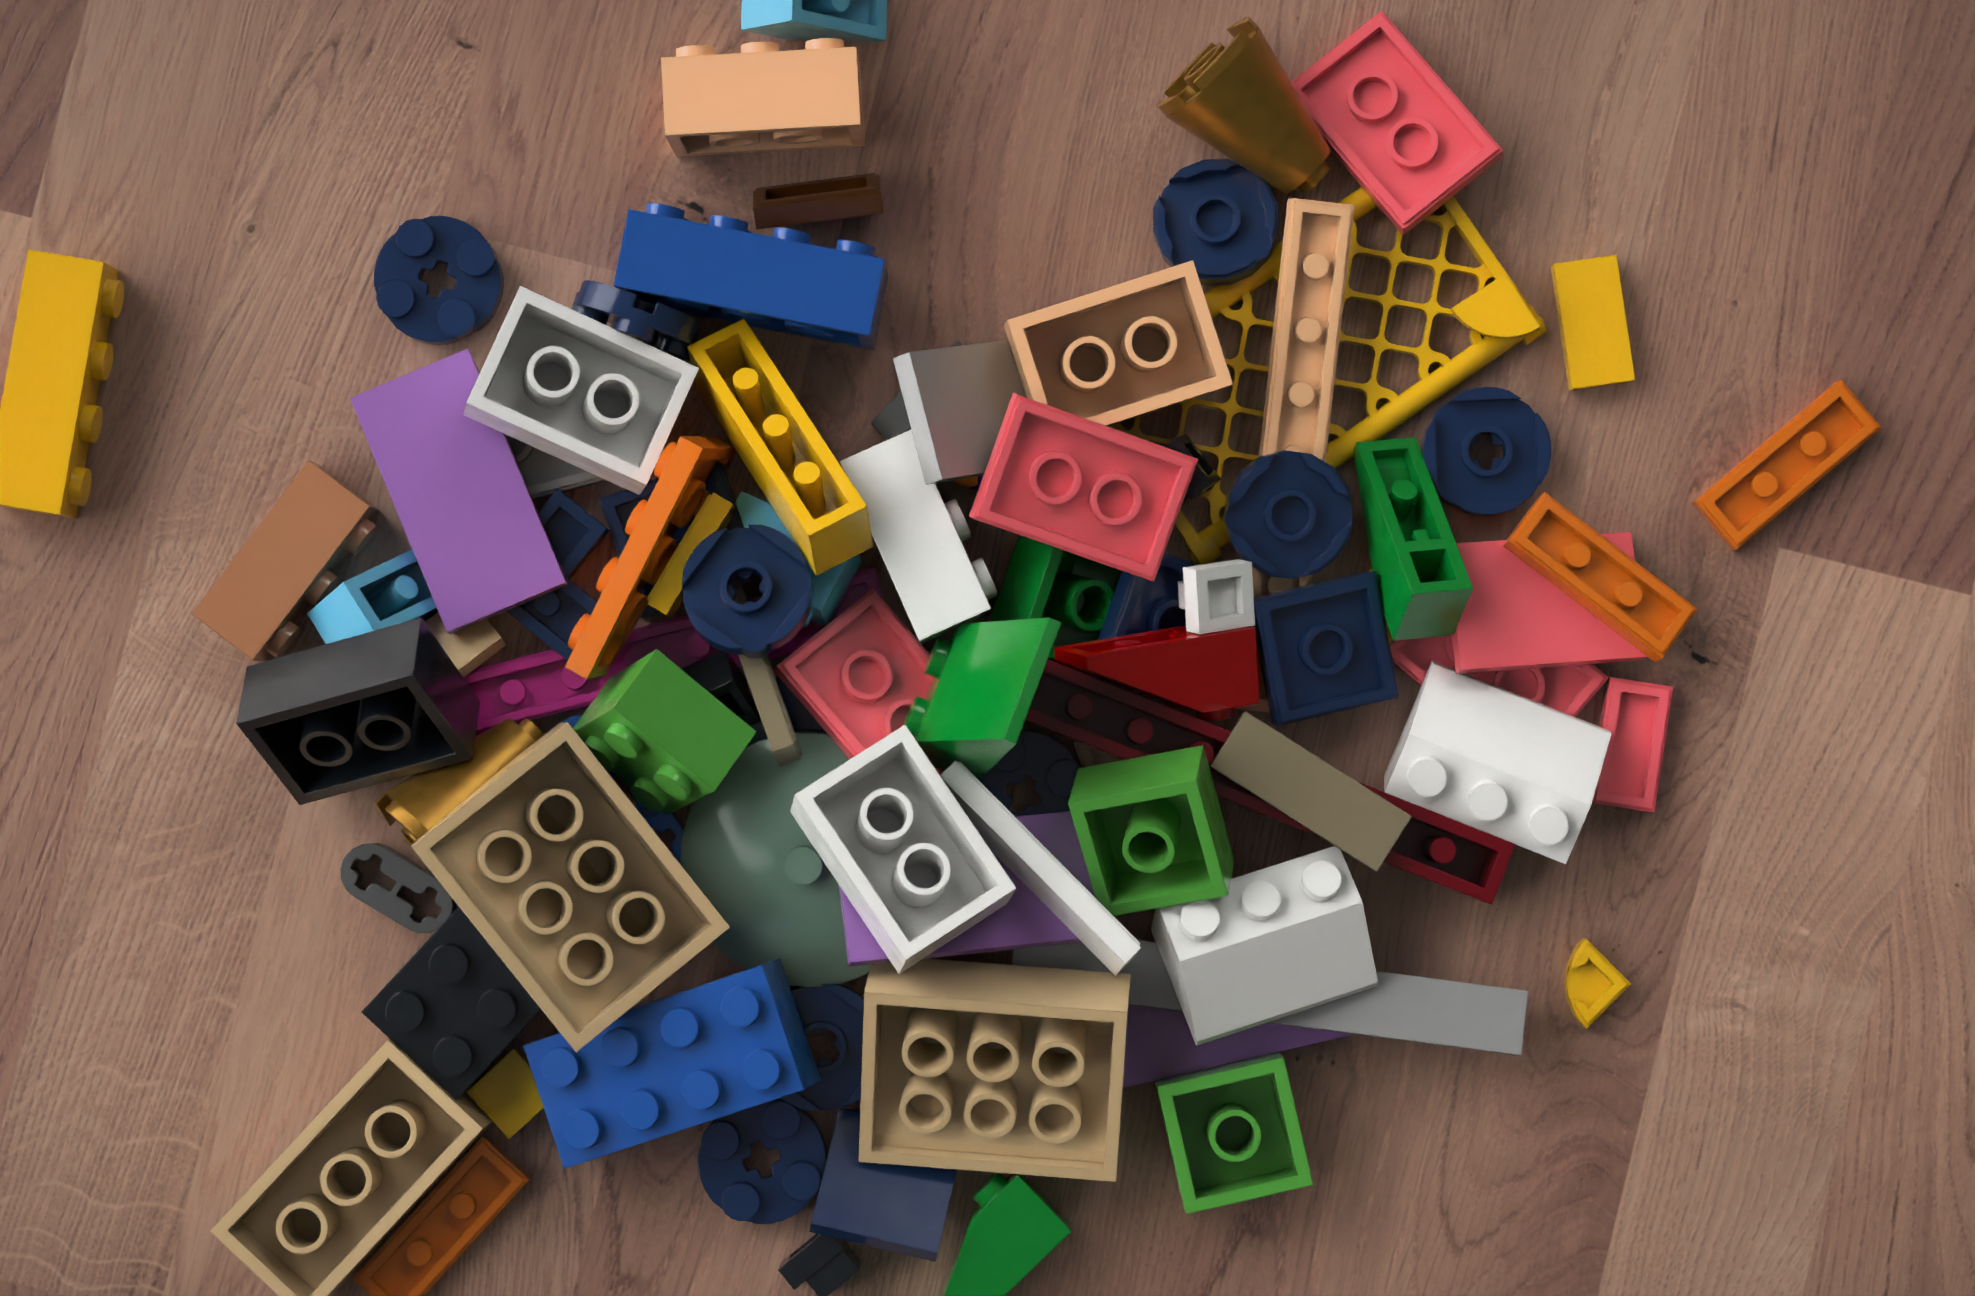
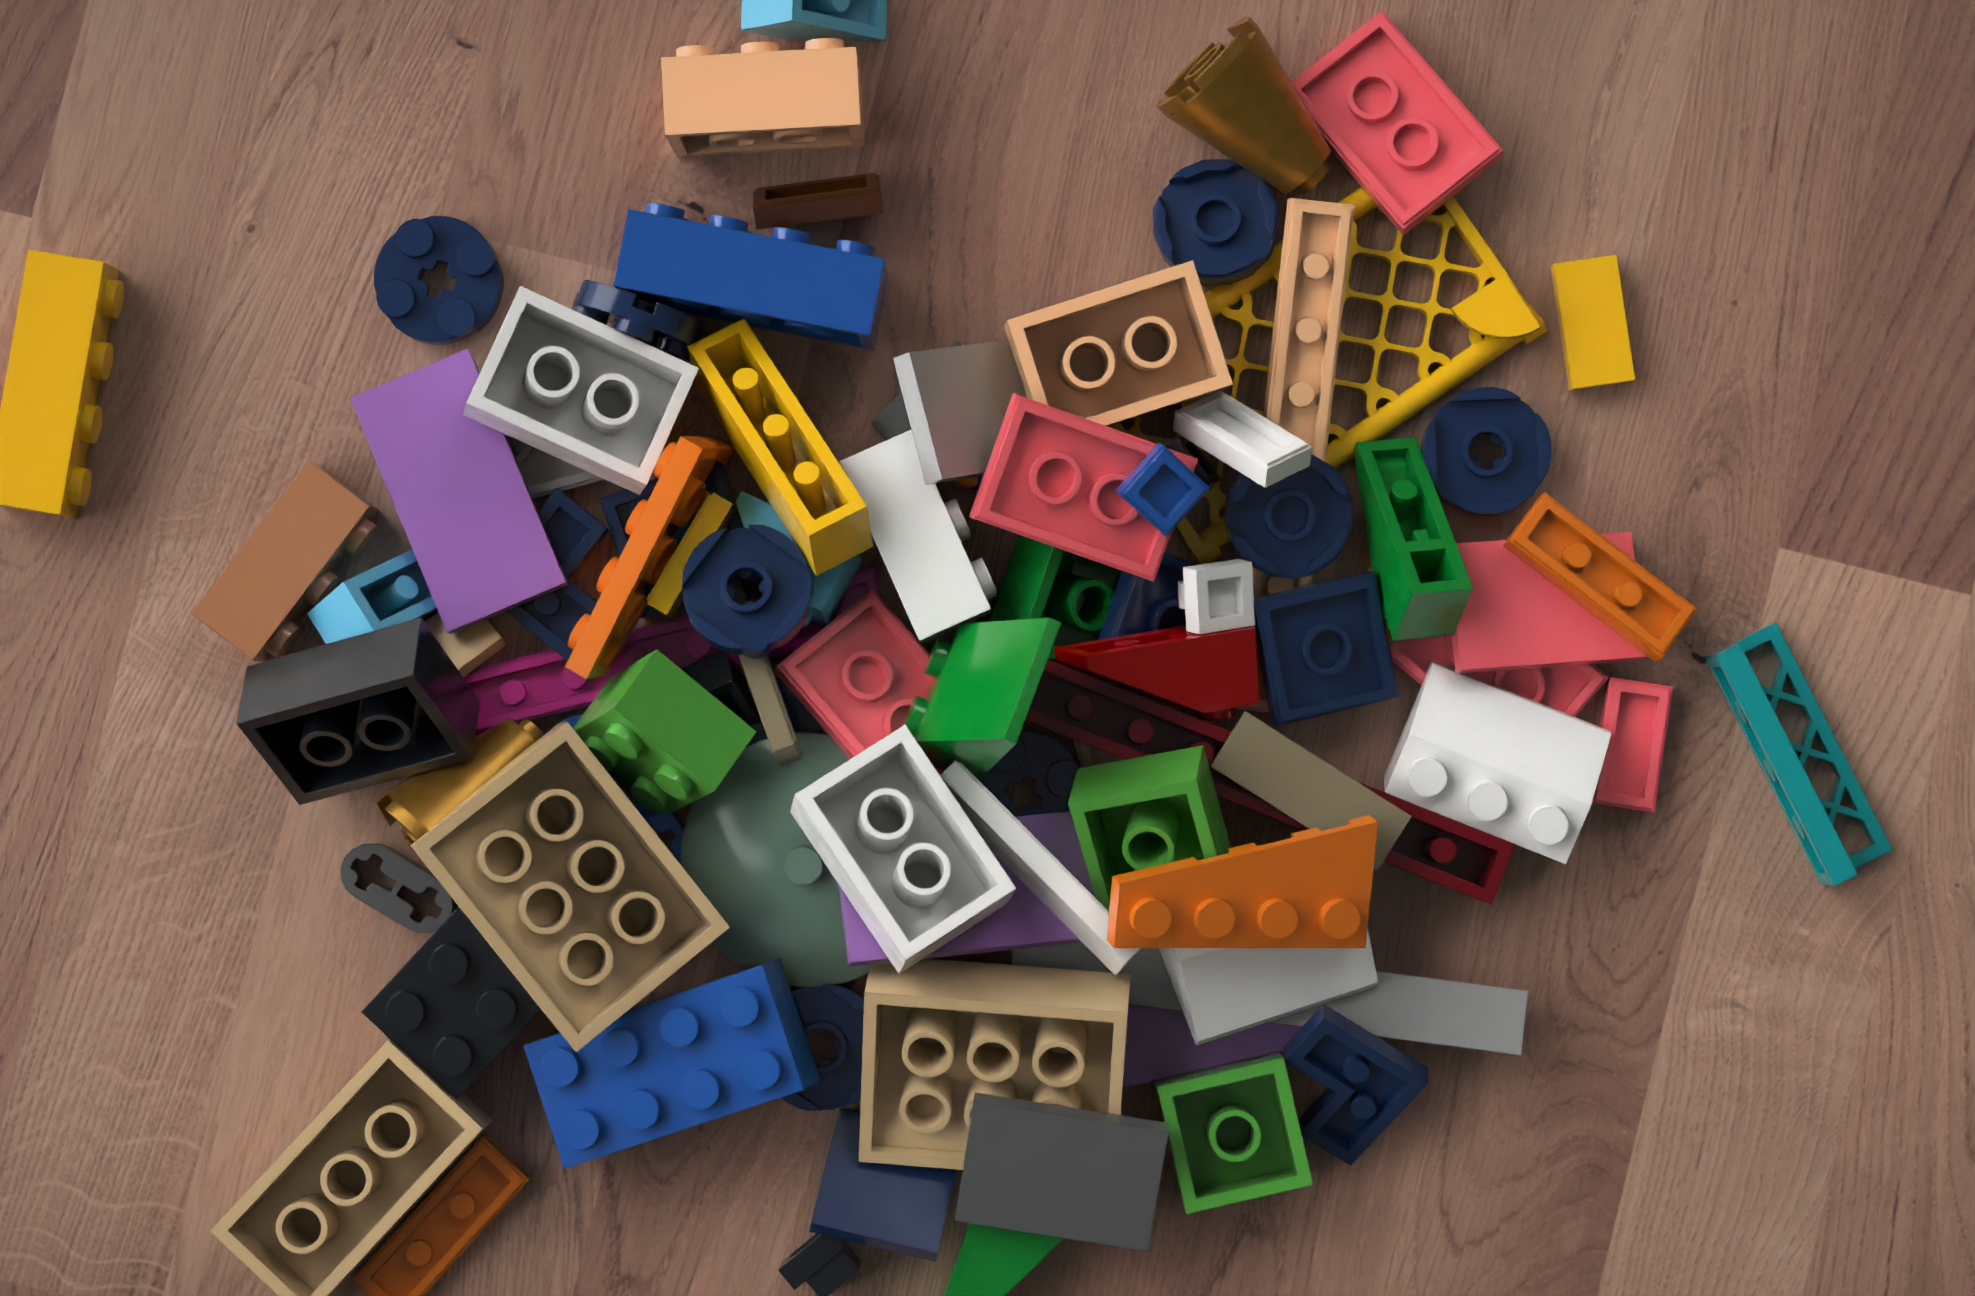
yellow tile [467,1047,544,1139] -> none
dark blue plate [698,1098,827,1224] -> none
yellow tile [1564,938,1631,1029] -> none
orange tile [1691,379,1882,551] -> none
none -> dark grey tile [955,1093,1169,1251]
none -> orange wing [1107,815,1378,948]
none -> blue tile [1115,443,1210,537]
none -> white tile [1173,390,1312,488]
none -> dark blue plate [1285,1004,1428,1166]
none -> teal fence [1705,623,1892,886]

